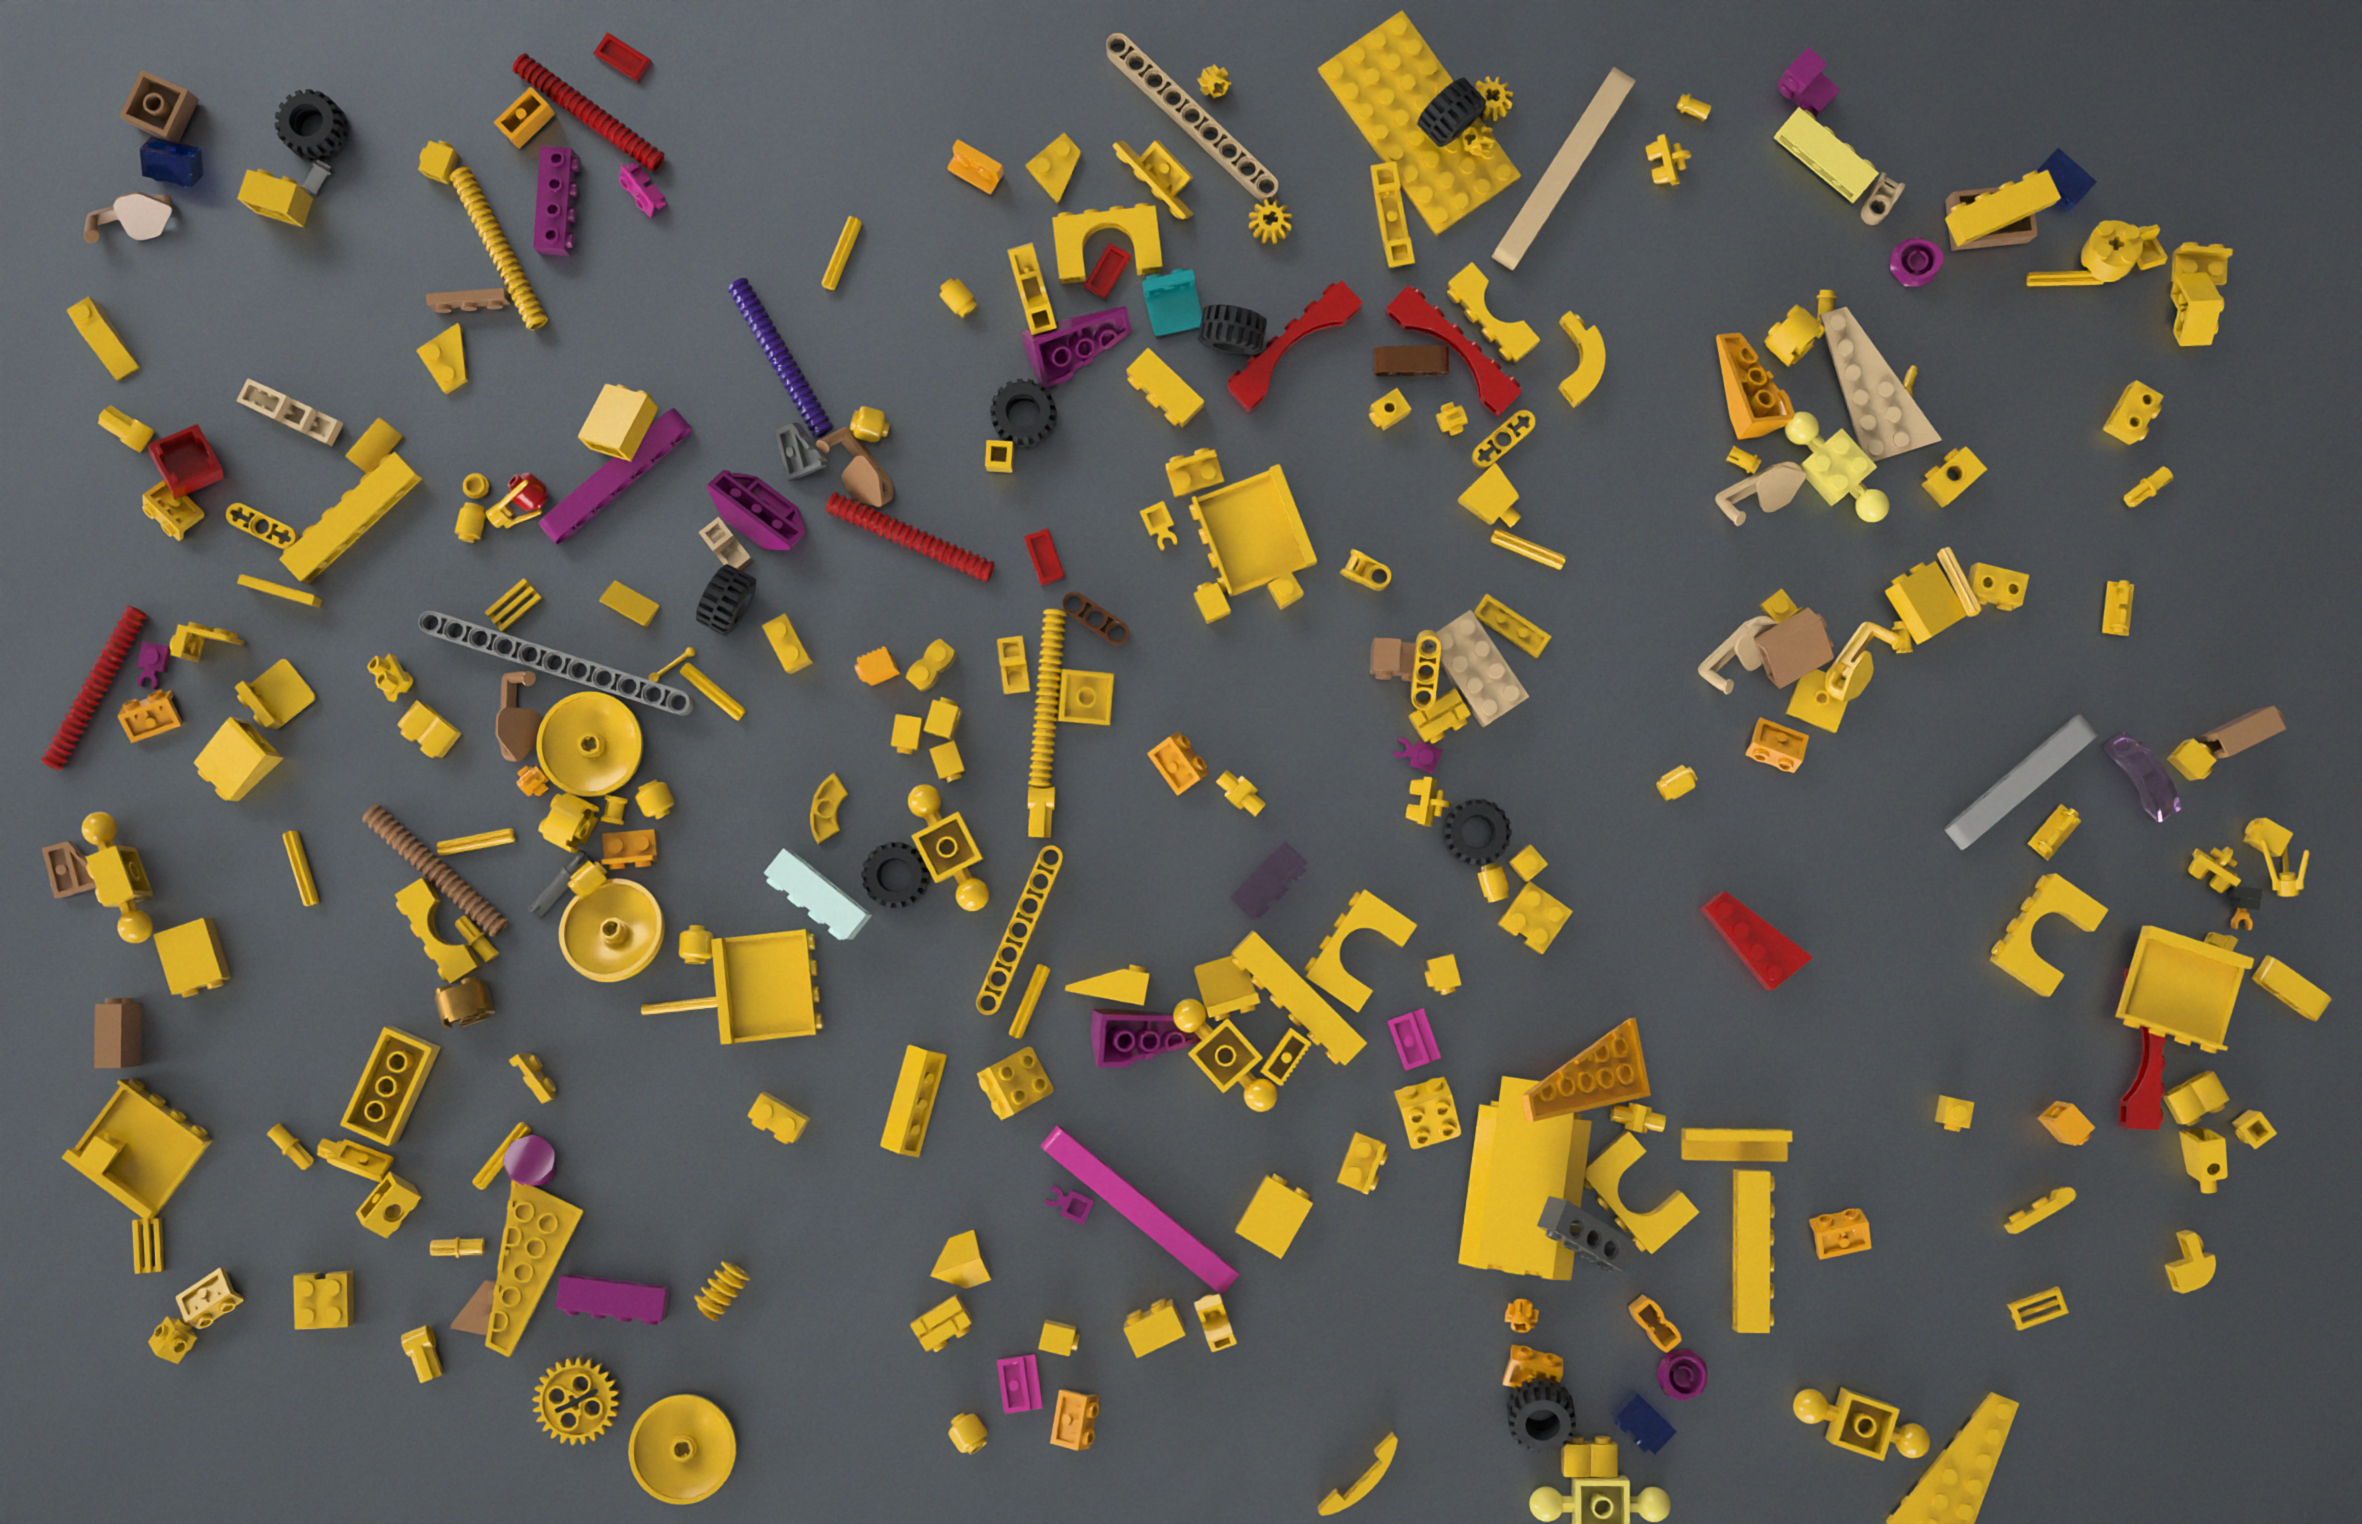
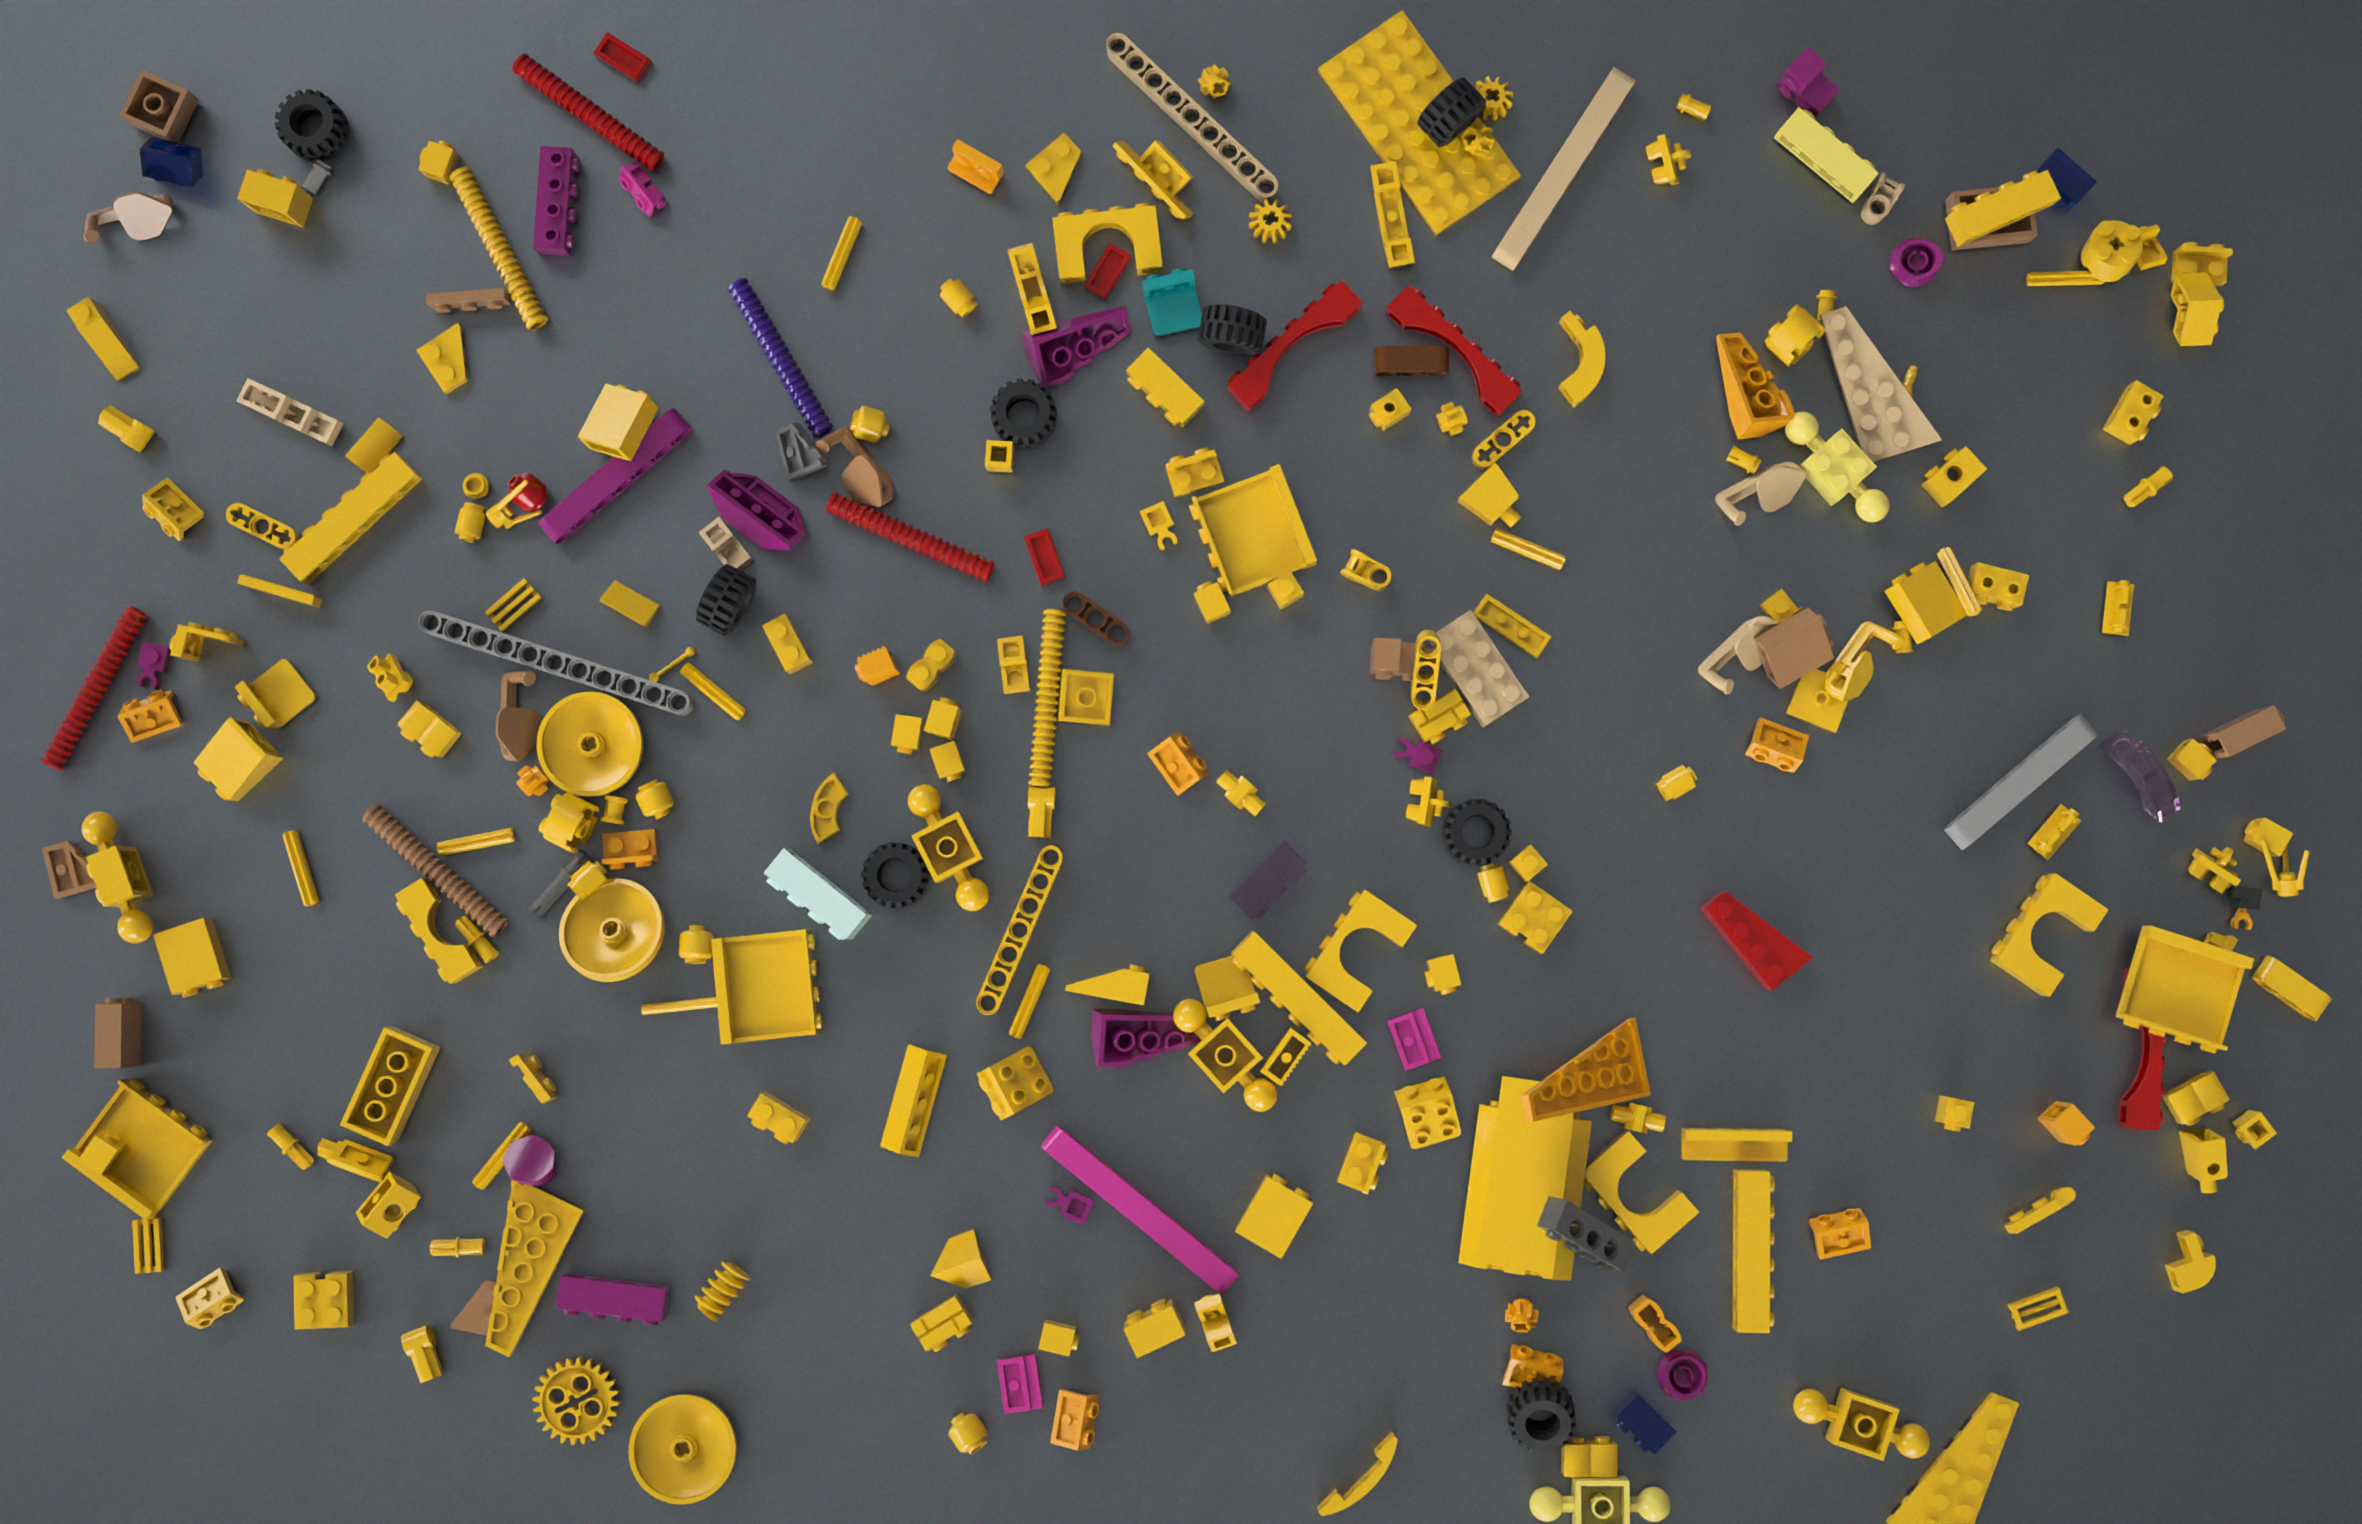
red container [148,424,224,500] -> none
yellow brick [148,1316,197,1364] -> none
pearl gold brick [434,976,495,1029] -> none
light orange brick [493,86,556,149] -> none
yellow arch [1446,262,1540,365] -> none

